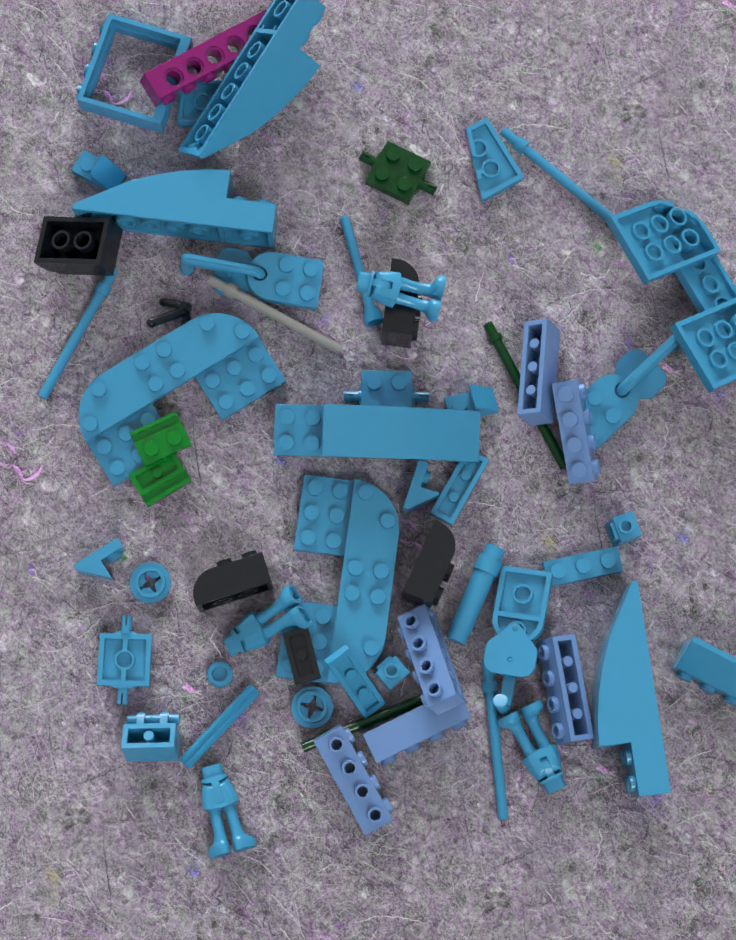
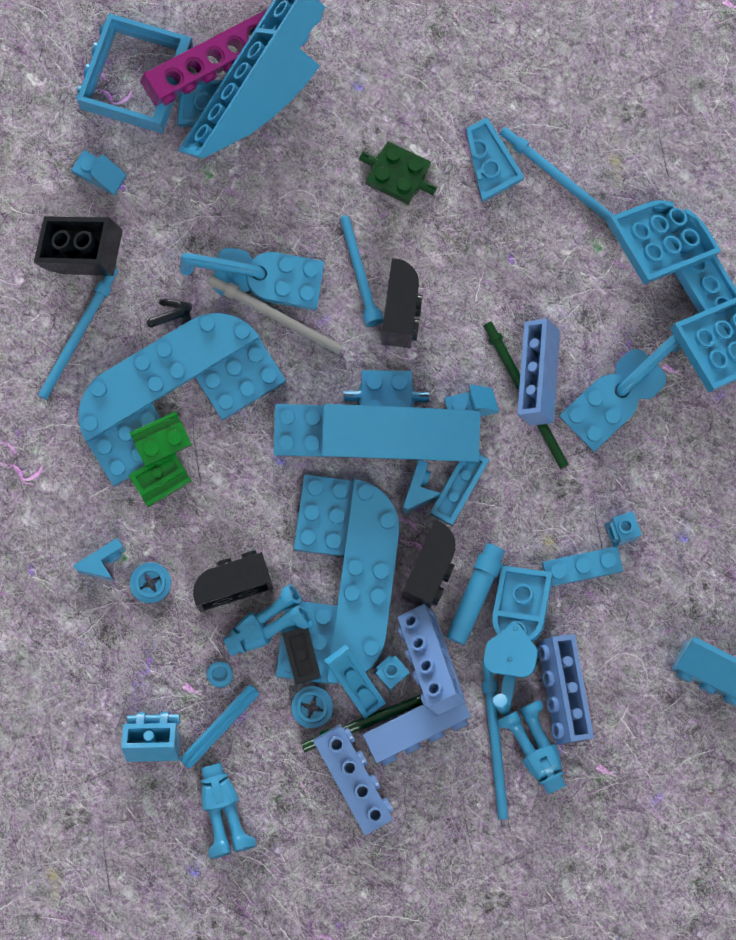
dark azure slope [72,169,278,249] -> none
dark azure plate [97,615,153,705] -> none
dark azure piece [356,271,447,322] -> none
medium blue brick [552,379,601,485] -> none
dark azure slope [591,581,671,798] -> none

